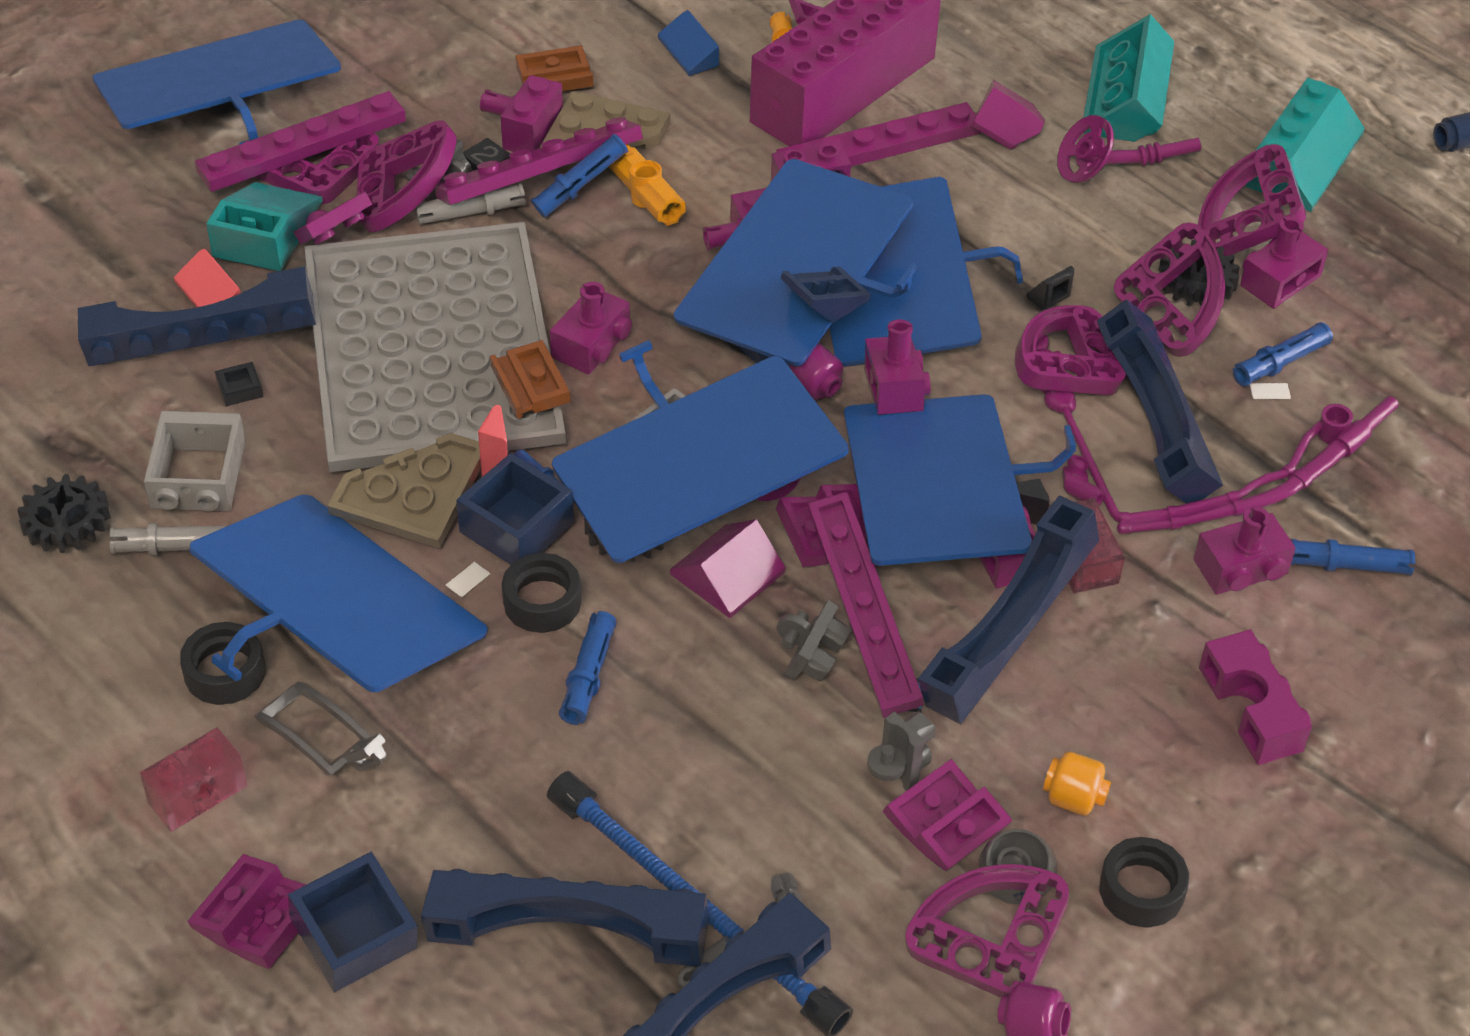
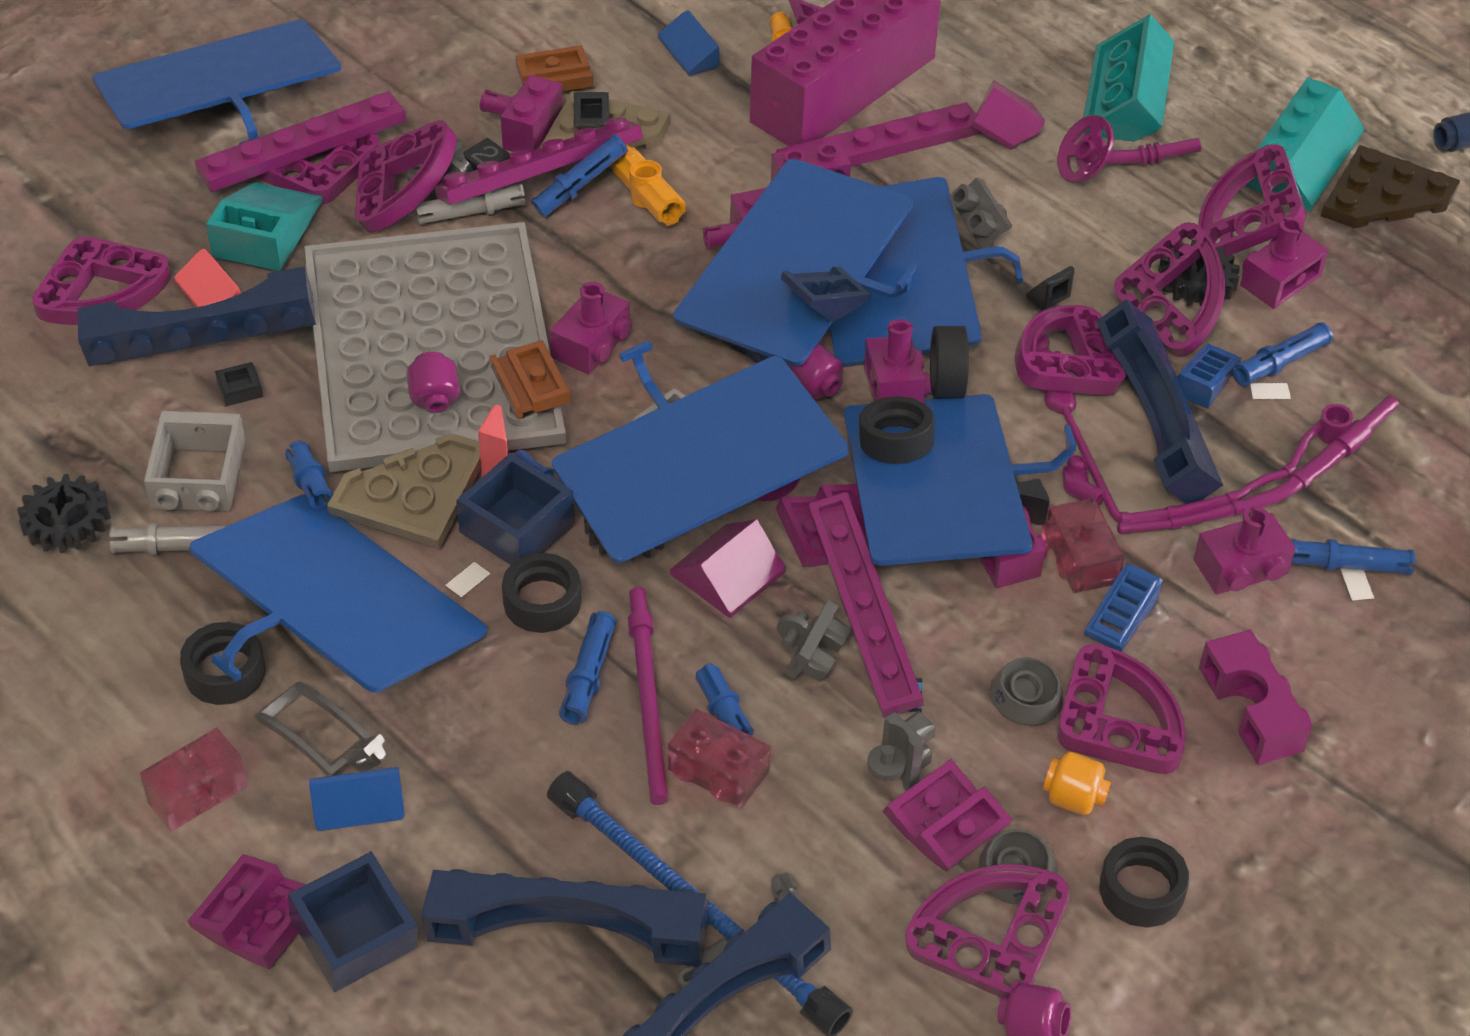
magenta plate [294,192,373,245] -> none
dark blue arch [918,495,1100,724] -> none
none -> magenta beam [32,236,171,325]
none -> blue pin [285,441,333,510]
none -> blue slope [309,767,405,831]
none -> magenta head [406,352,460,413]
none -> black slope [573,92,609,128]
none -> magenta bar [628,587,668,805]
none -> clear pink brick [668,708,771,808]
none -> blue axle [696,663,754,744]
none -> black tyre [859,396,934,464]
none -> black tyre [930,326,969,398]
none -> dark grey hips [949,177,1013,249]
none -> dark grey hat [990,657,1063,725]
none -> magenta beam [1057,644,1185,774]
none -> blue slope [1084,563,1162,652]
none -> blue slope [1177,343,1242,409]
none -> dark brown plate [1321,145,1460,228]
none -> white sticker [1340,569,1374,601]

